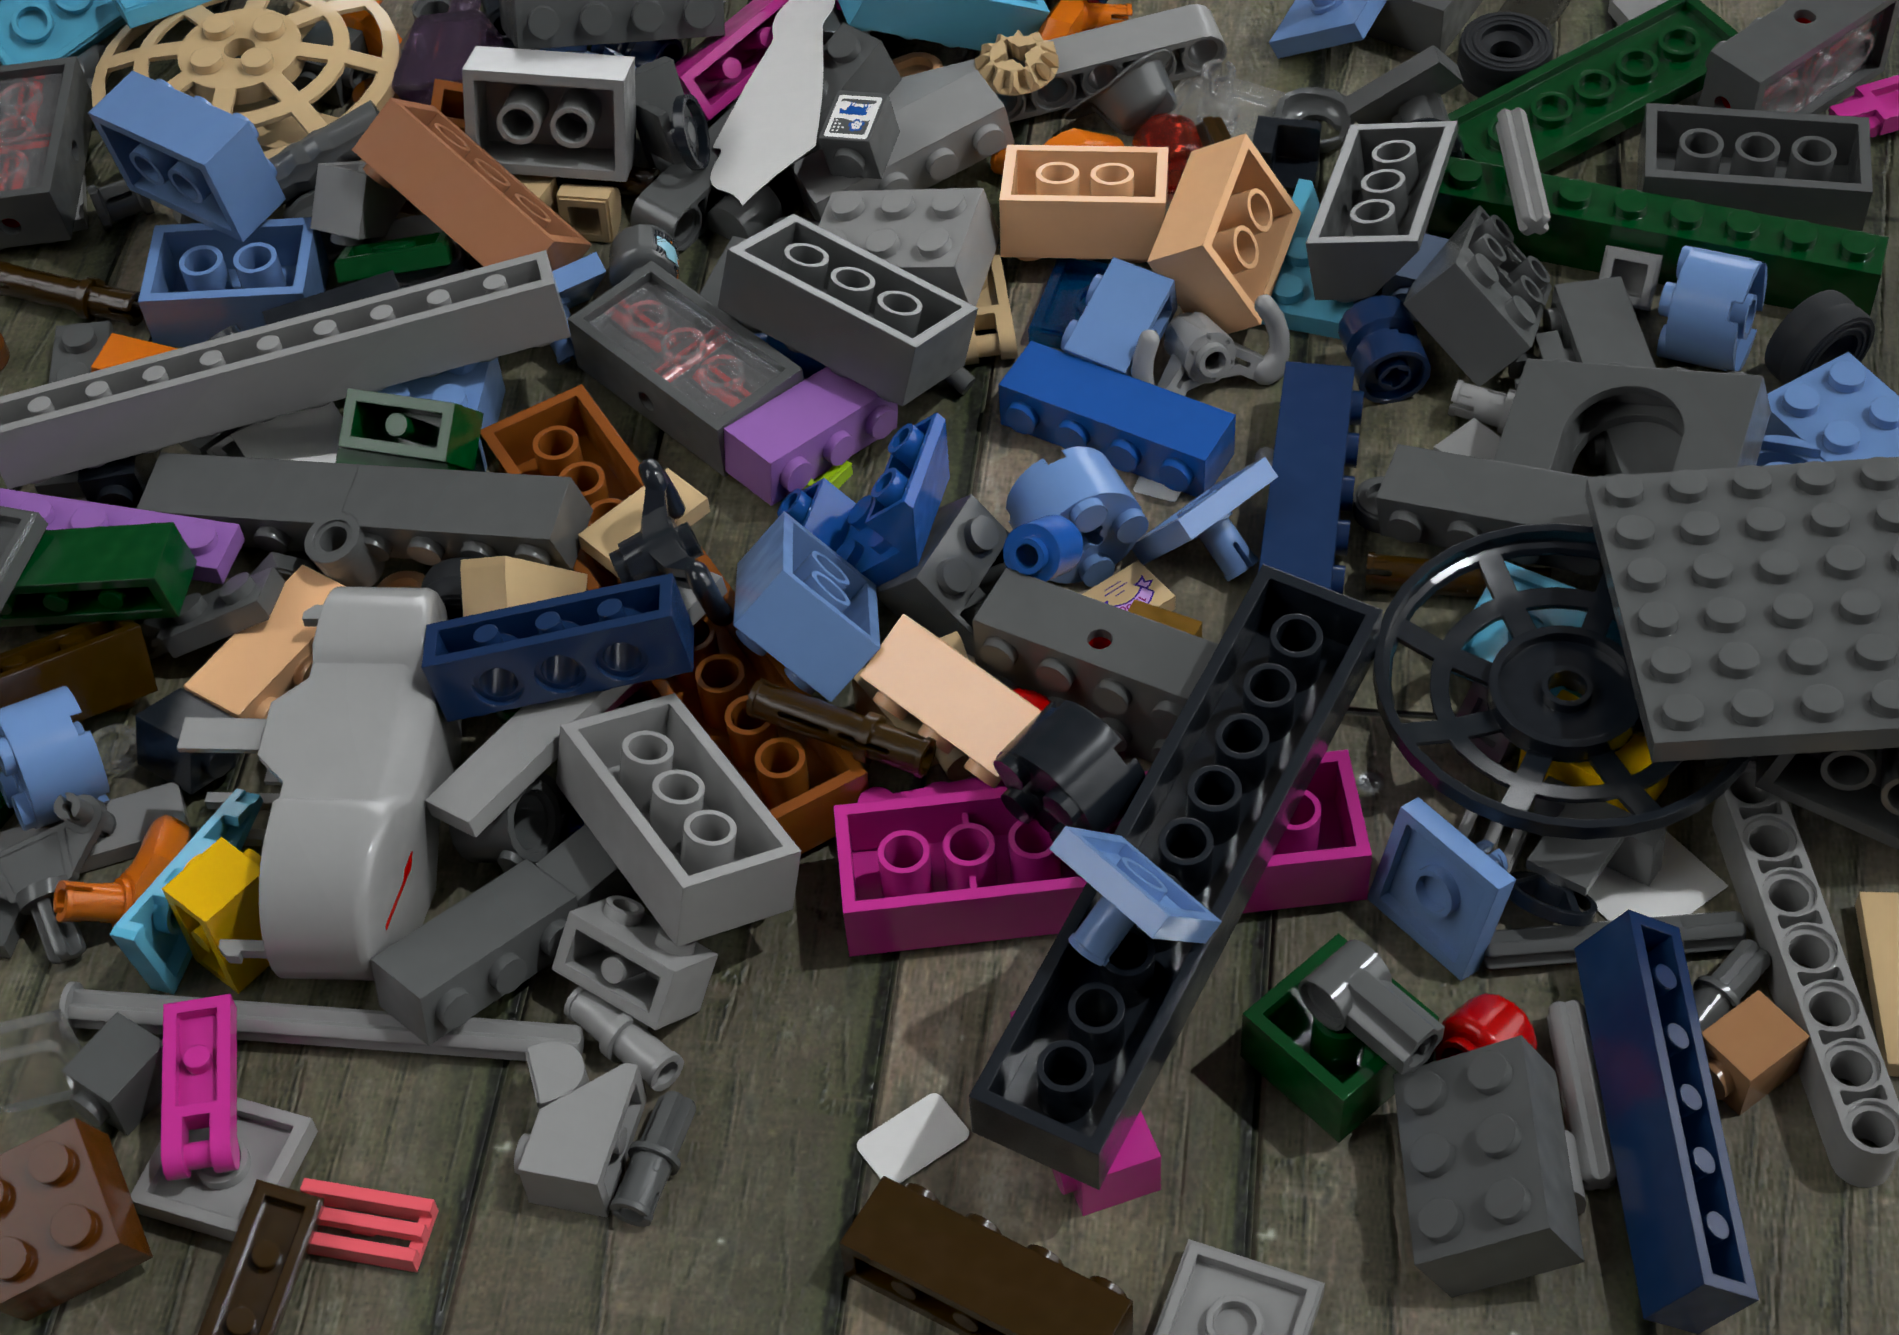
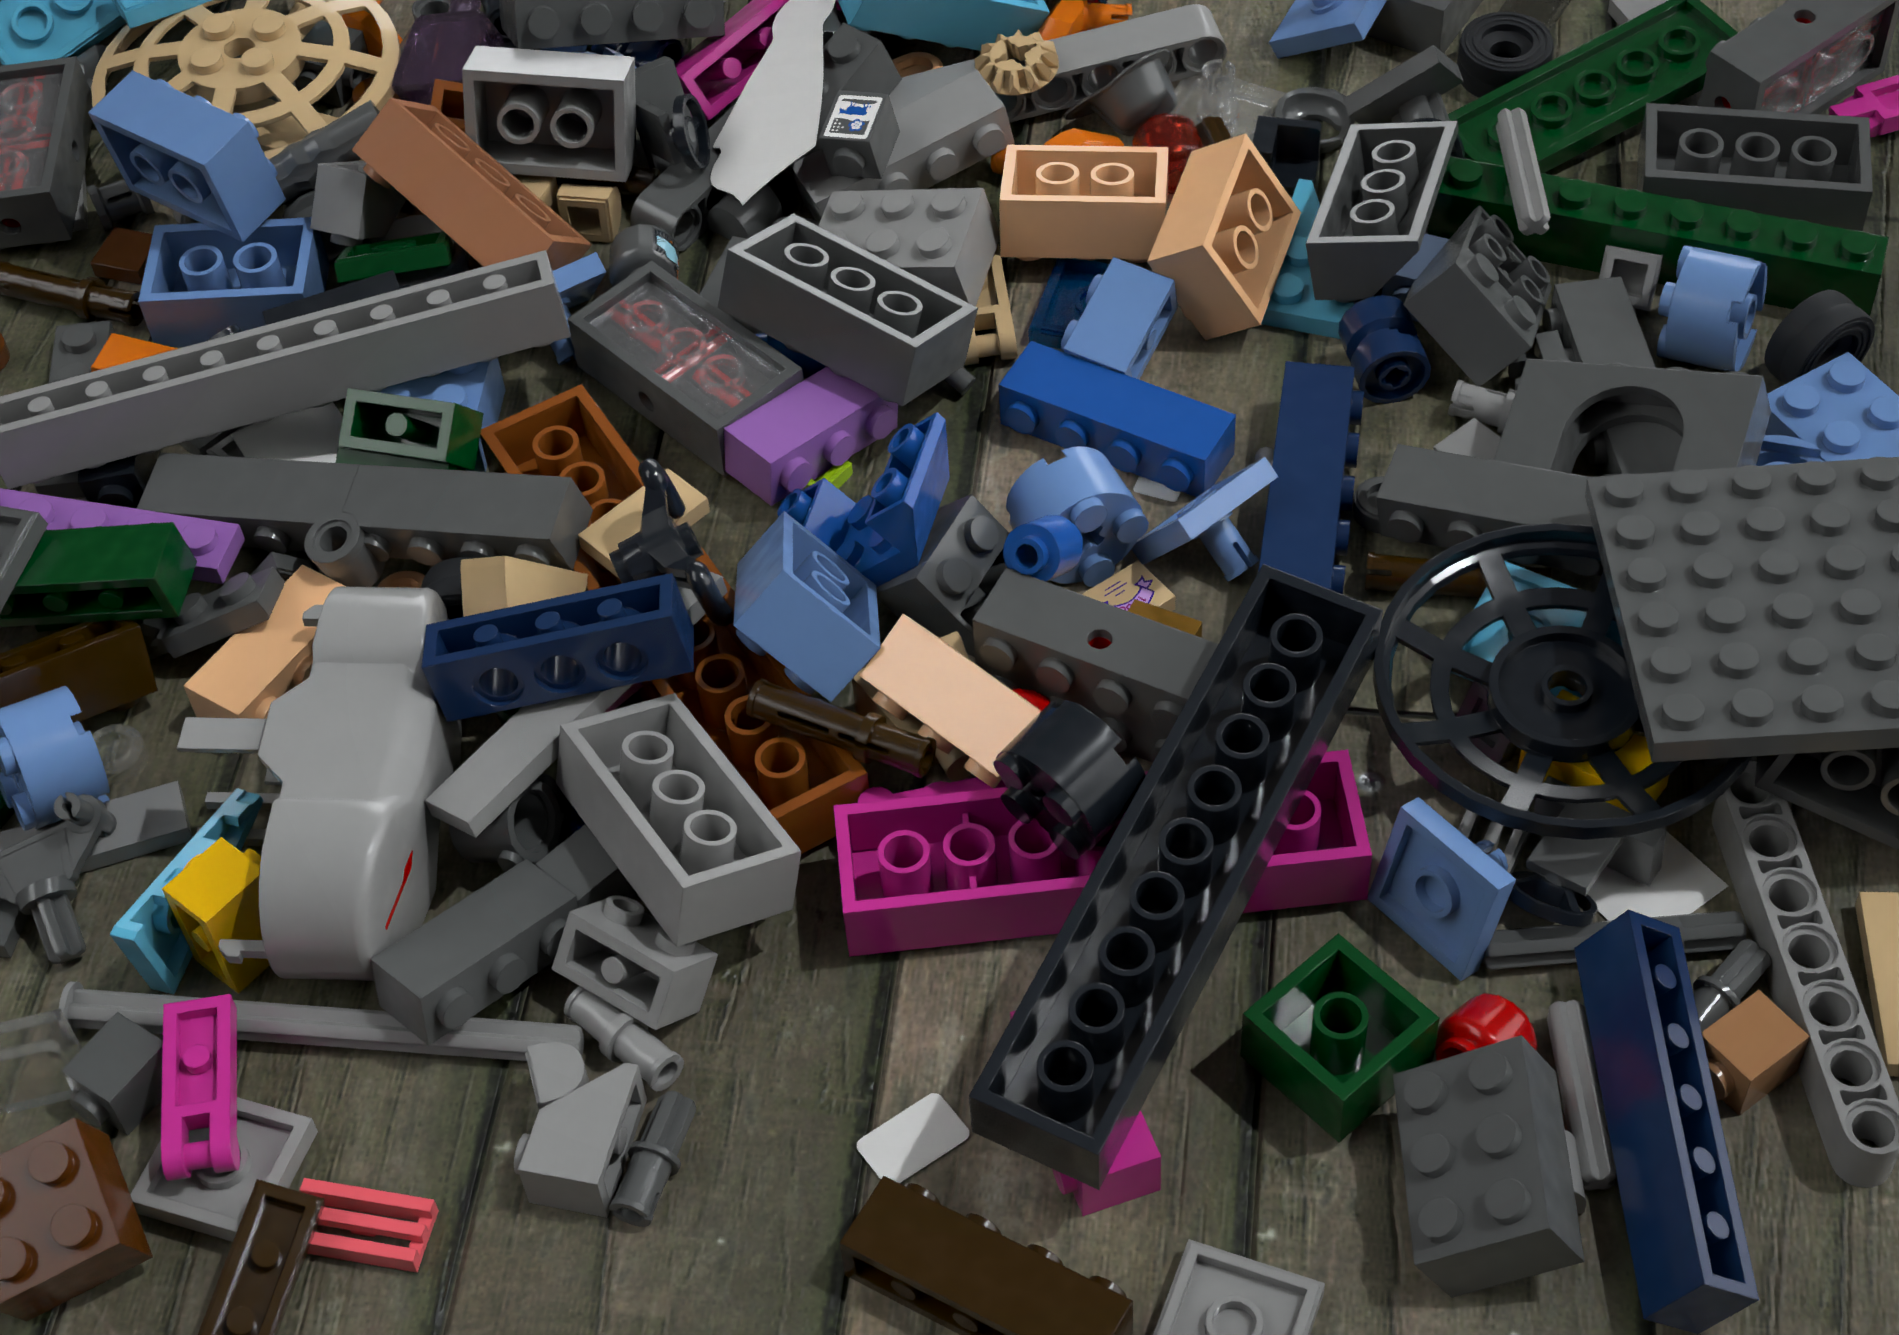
orange arm [53,815,192,927] -> none
black brick [135,688,236,795] -> none
medium blue tile [1049,826,1222,966] -> none
light grey piece [1132,294,1290,396] -> none
dark grey piece [1299,939,1445,1075] -> none
none -> reddish brown tile [90,227,153,285]

